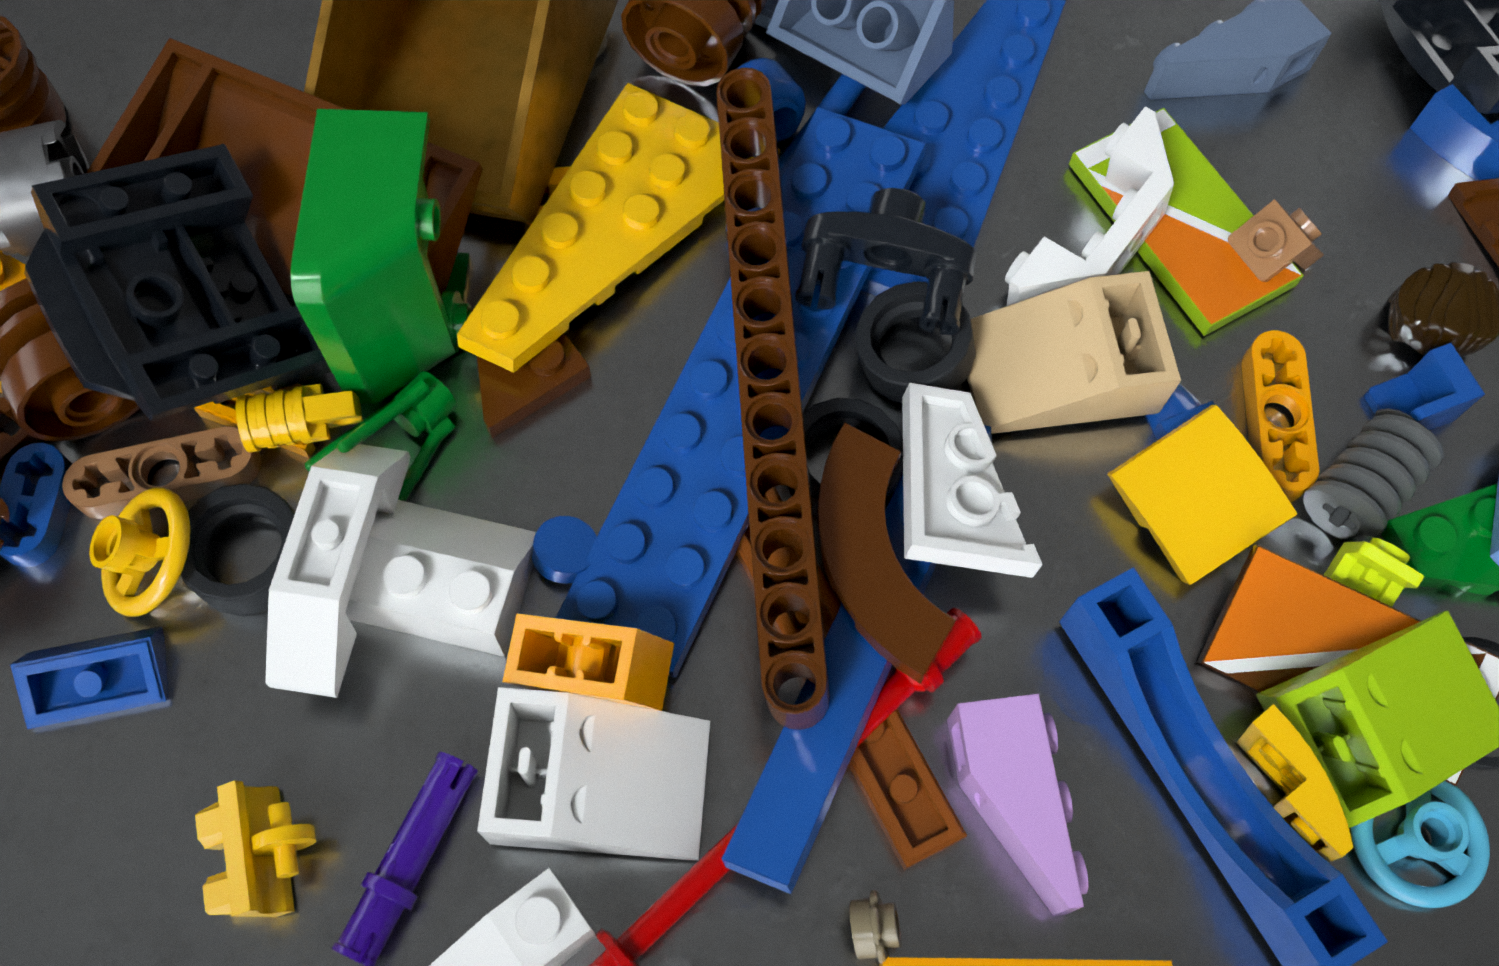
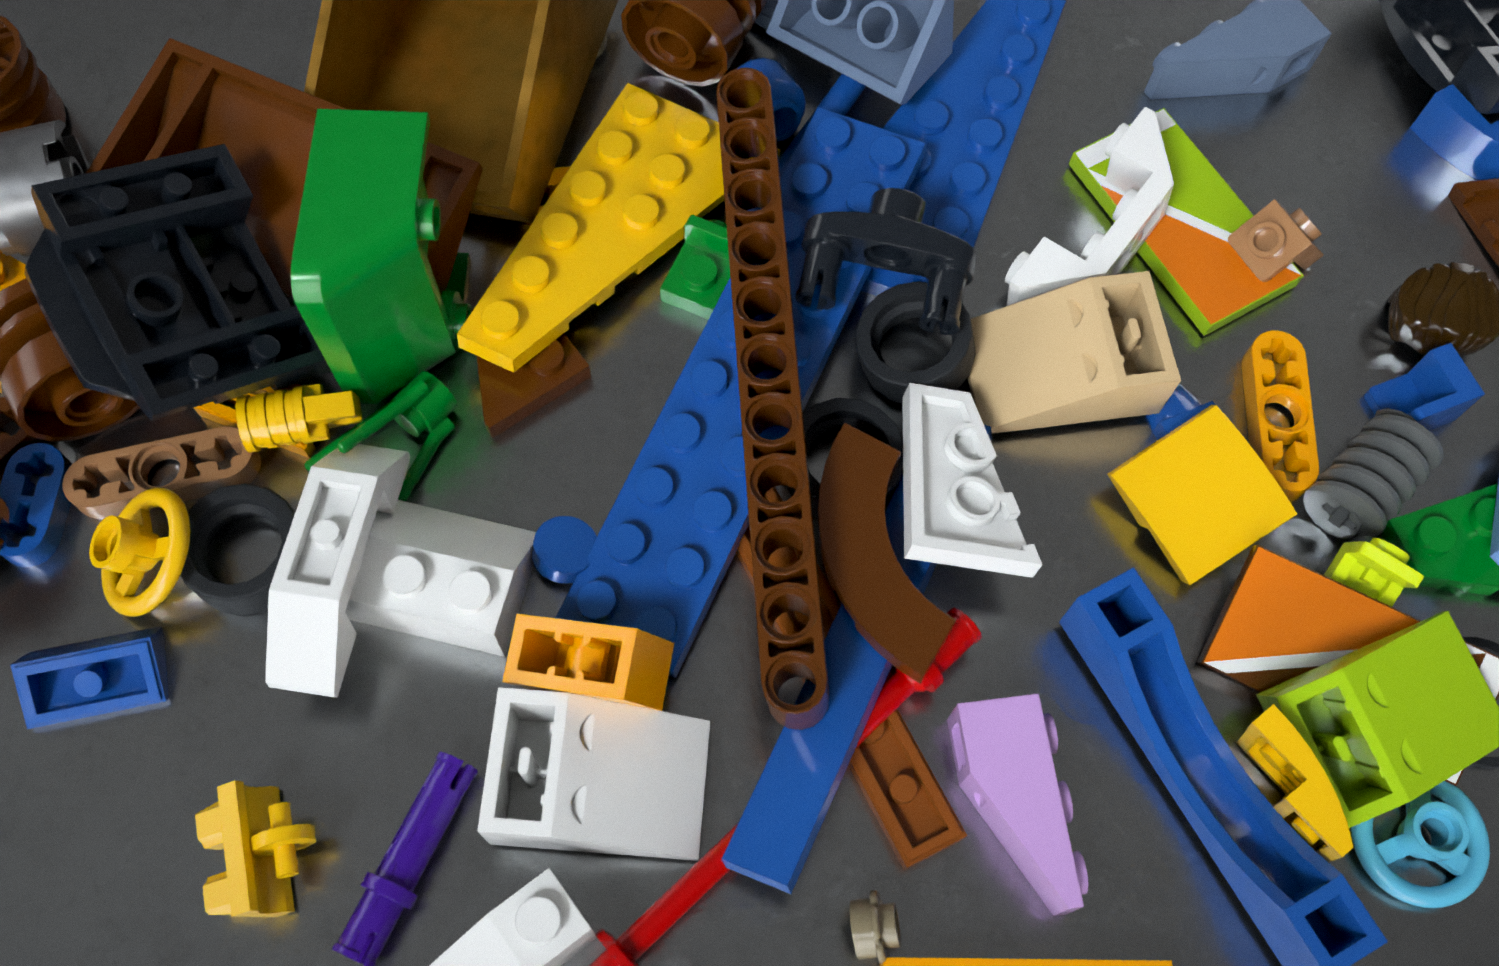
none -> green bracket [660,215,730,320]

